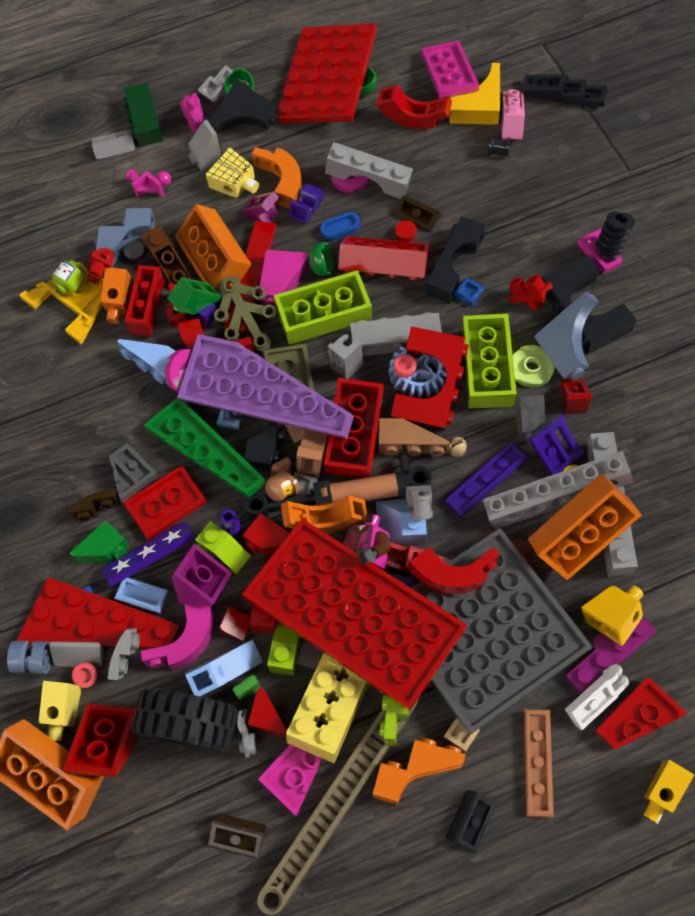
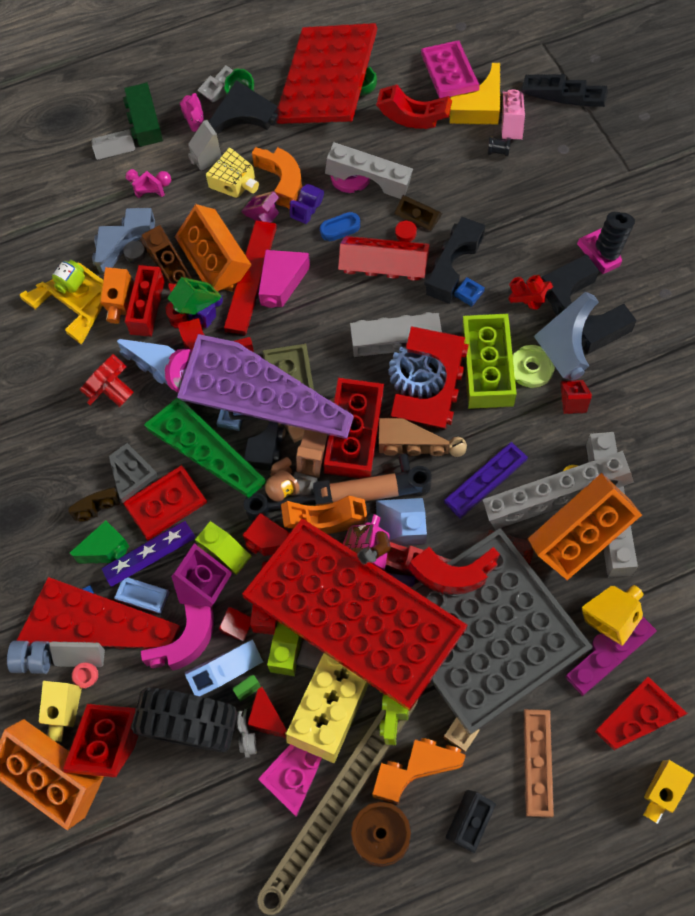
red hips [86,247,114,286] -> none
light grey slope [108,628,140,680] -> none
dark brown slope [208,813,267,858] -> none
olive plant [214,276,277,352] -> none
dark purple pin [220,509,241,540] -> none
lime brick [274,270,372,345] -> none
green hair [308,242,334,277] -> none
light grey hinge [328,334,363,379] -> none
coral tile [394,354,417,378] -> none
light grey piece [406,485,433,520] -> none
flat silver slope [516,394,545,443] -> none
dark purple plate [528,413,584,475] -> none
white hinge [565,664,629,730] -> none
none -> red piece [80,354,134,407]
none -> reddish brown wheel [351,802,411,867]

